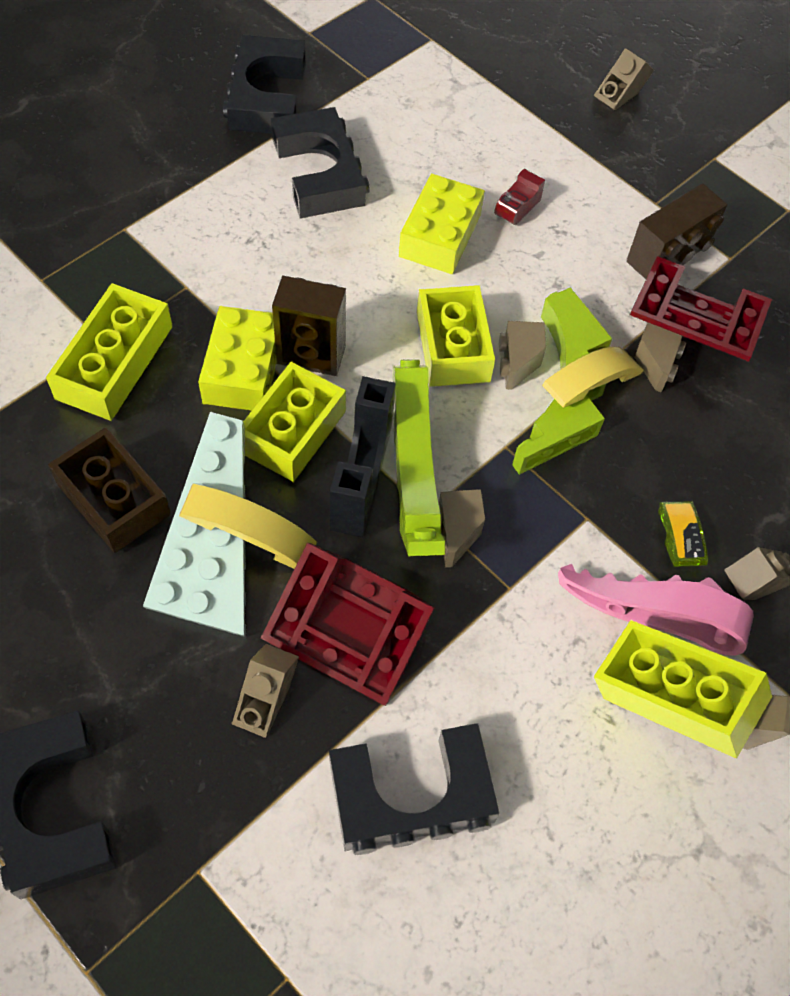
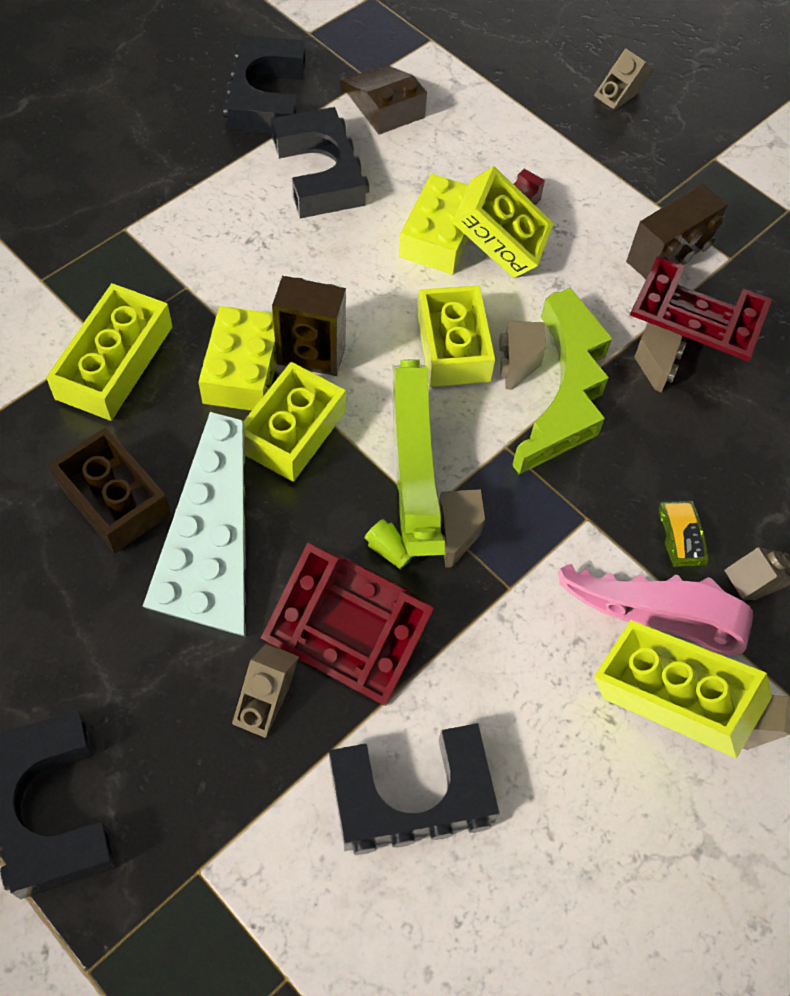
light yellow slope [179,484,317,569] -> none
black arch [330,376,396,538] -> none
light yellow slope [542,347,644,408] -> none
none -> dark brown slope [341,65,427,135]
none -> lime cone [364,519,414,569]
none -> neon yellow brick [452,166,554,278]

